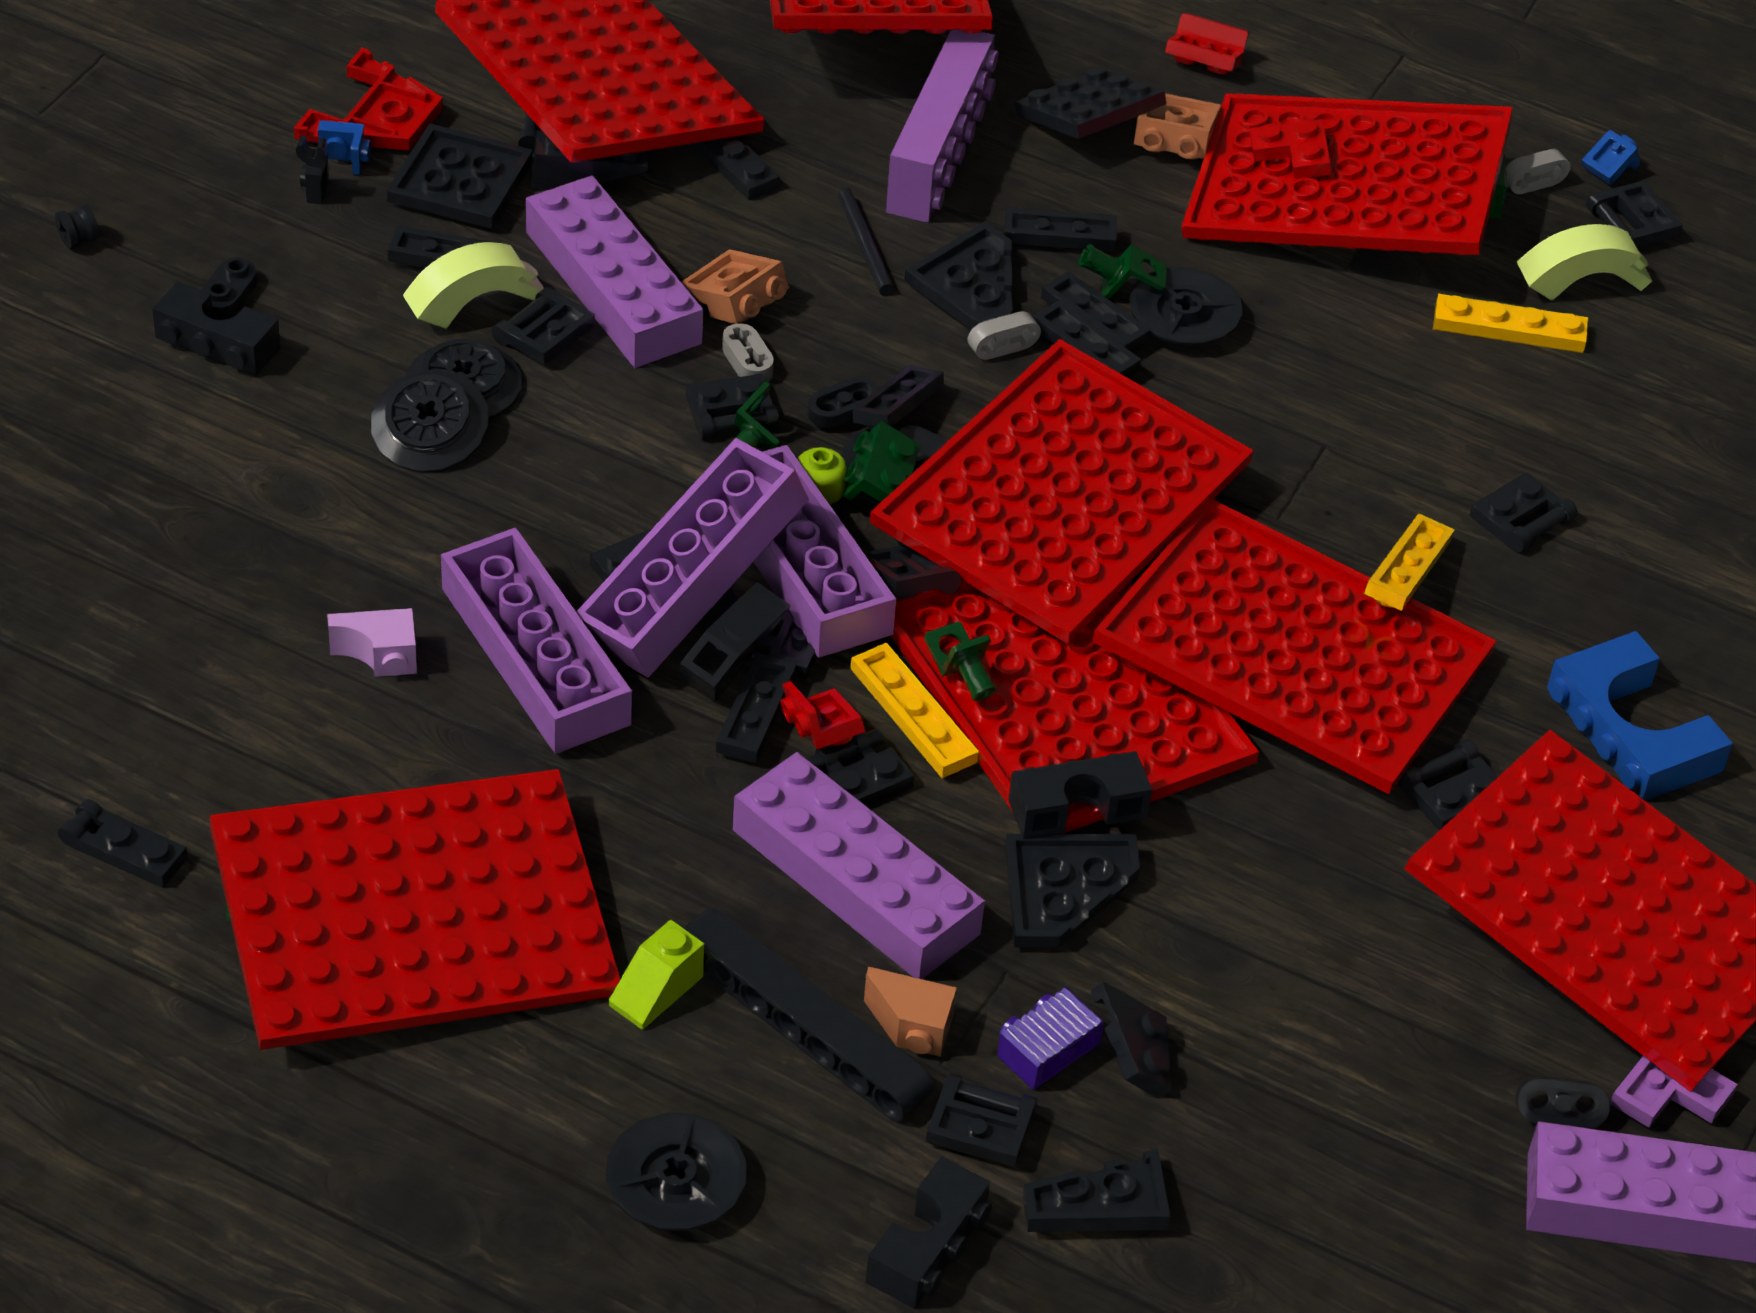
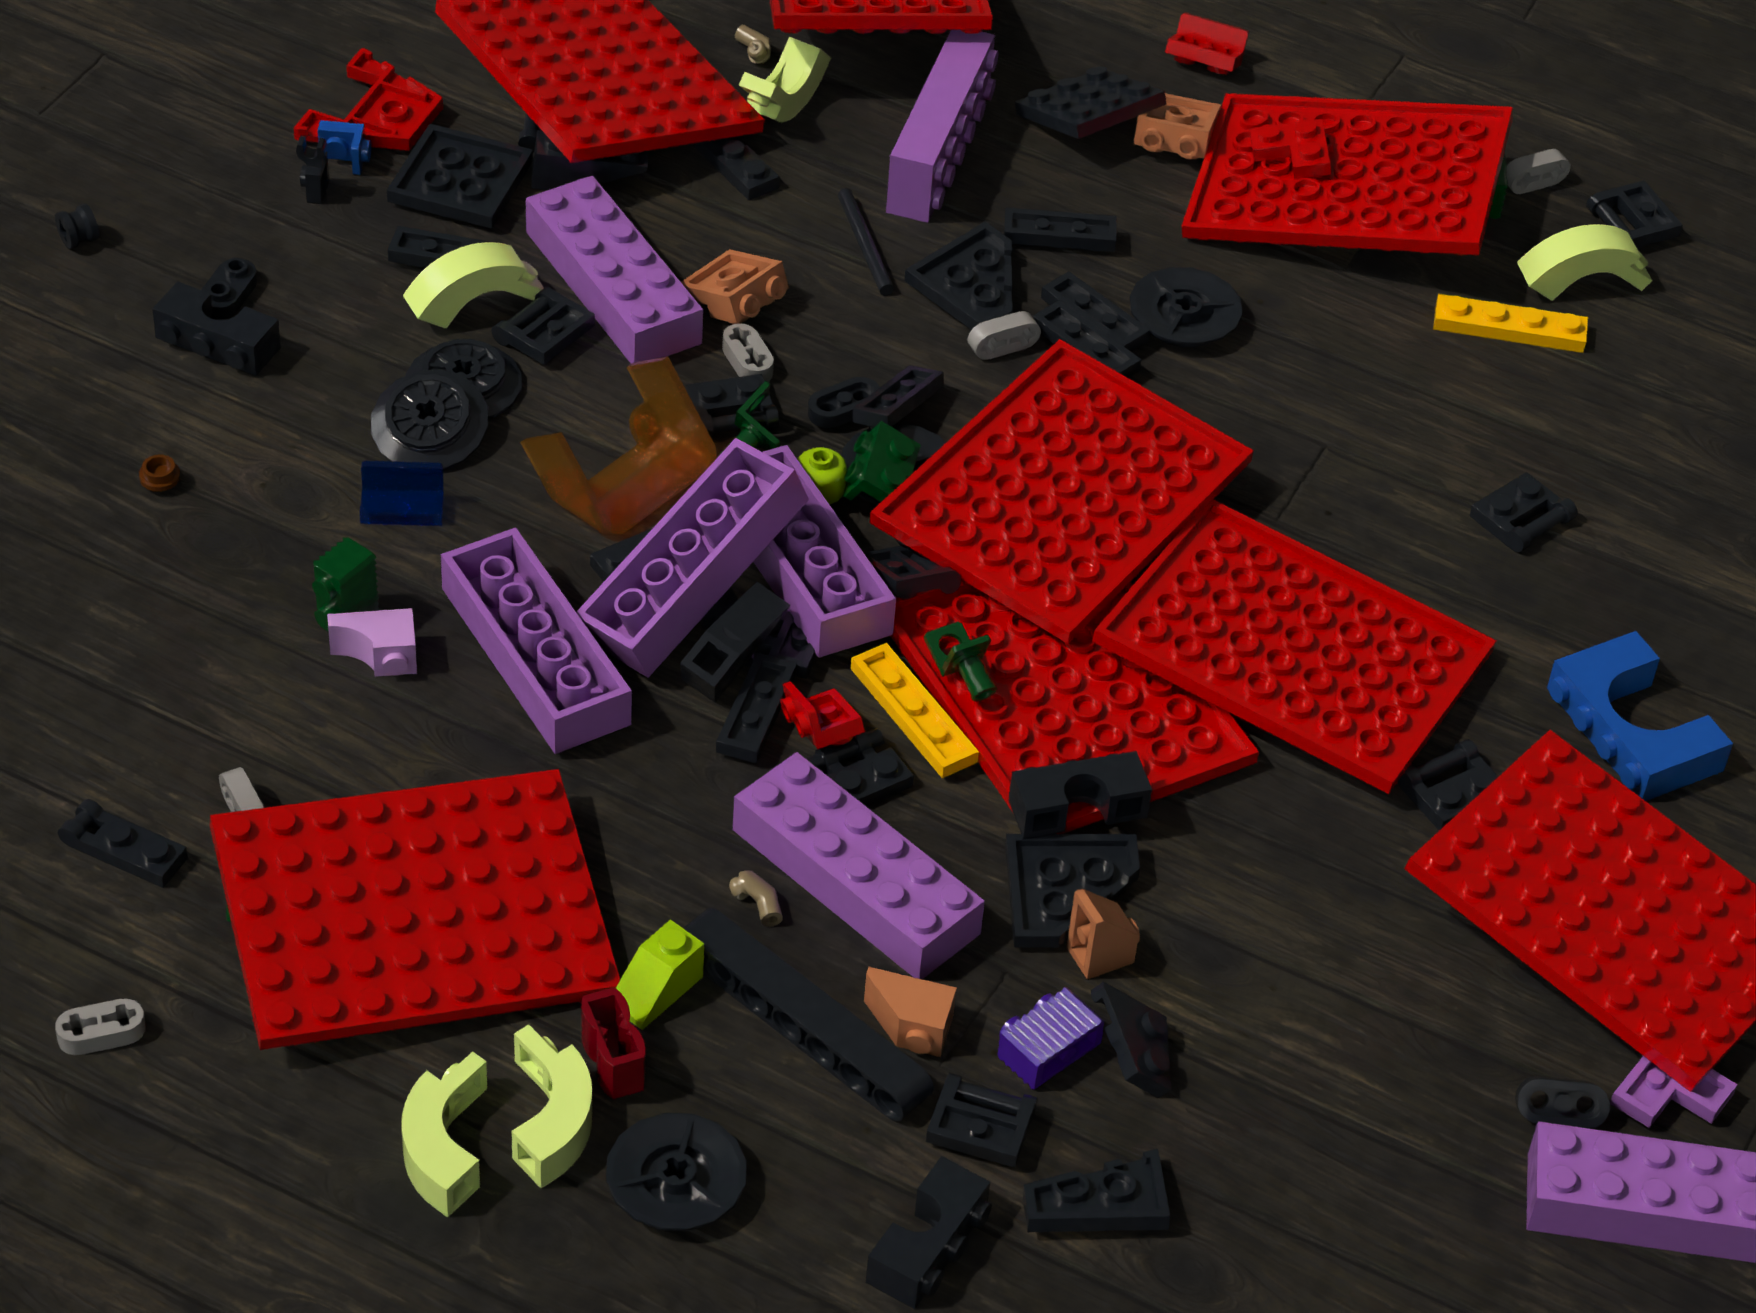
dark green bracket [1078,244,1167,300] -> none
yellow plate [1364,513,1455,611] -> none
blue bracket [1581,129,1640,185] -> none
none -> light grey beam [55,998,145,1055]
none -> reddish brown plate [139,454,180,492]
none -> light grey beam [219,767,264,812]
none -> dark green brick [312,537,380,631]
none -> clear blue panel [360,461,444,526]
none -> yellowish green arch [402,1051,487,1217]
none -> yellowish green arch [512,1025,592,1189]
none -> clear orange windscreen [520,356,716,536]
none -> dark red brick [582,987,645,1099]
none -> dark tan arm [729,870,783,927]
none -> dark tan arm [735,25,771,64]
none -> yellowish green arch [739,37,831,122]
none -> nougat slope [1066,889,1140,980]

